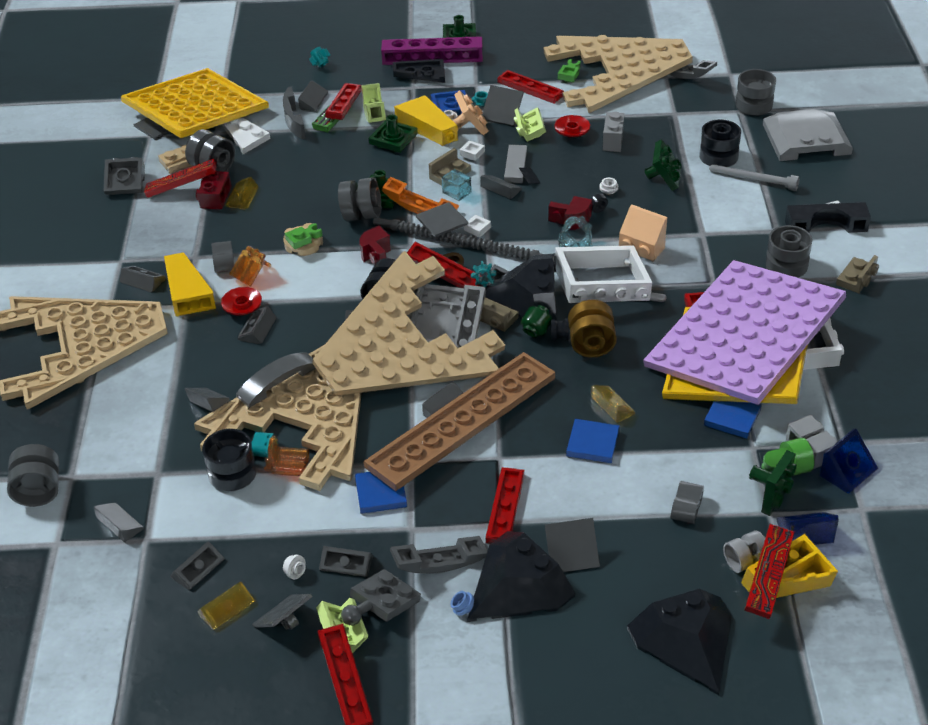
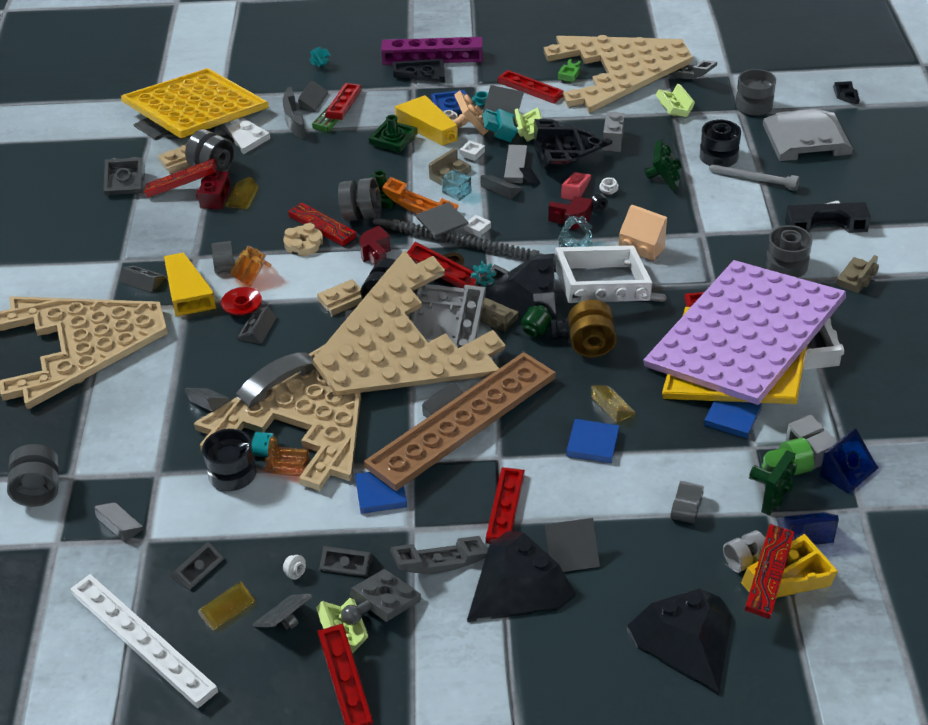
bright green plate [285,223,322,249] -> none
yellowish green brick [361,83,386,122] -> none
dark green plate [443,15,476,38] -> none
medium blue plate [450,591,474,616] -> none
red dish [554,115,590,137] -> none
none -> white plate [70,574,218,709]
none -> red tile [288,202,357,246]
none -> tan plate [317,279,363,316]
none -> teal piece [482,108,518,143]
none -> black wedge [534,119,613,170]
none -> coral slope [561,172,591,200]
none -> yellowish green bracket [656,84,695,117]
none -> black slope [833,81,860,104]

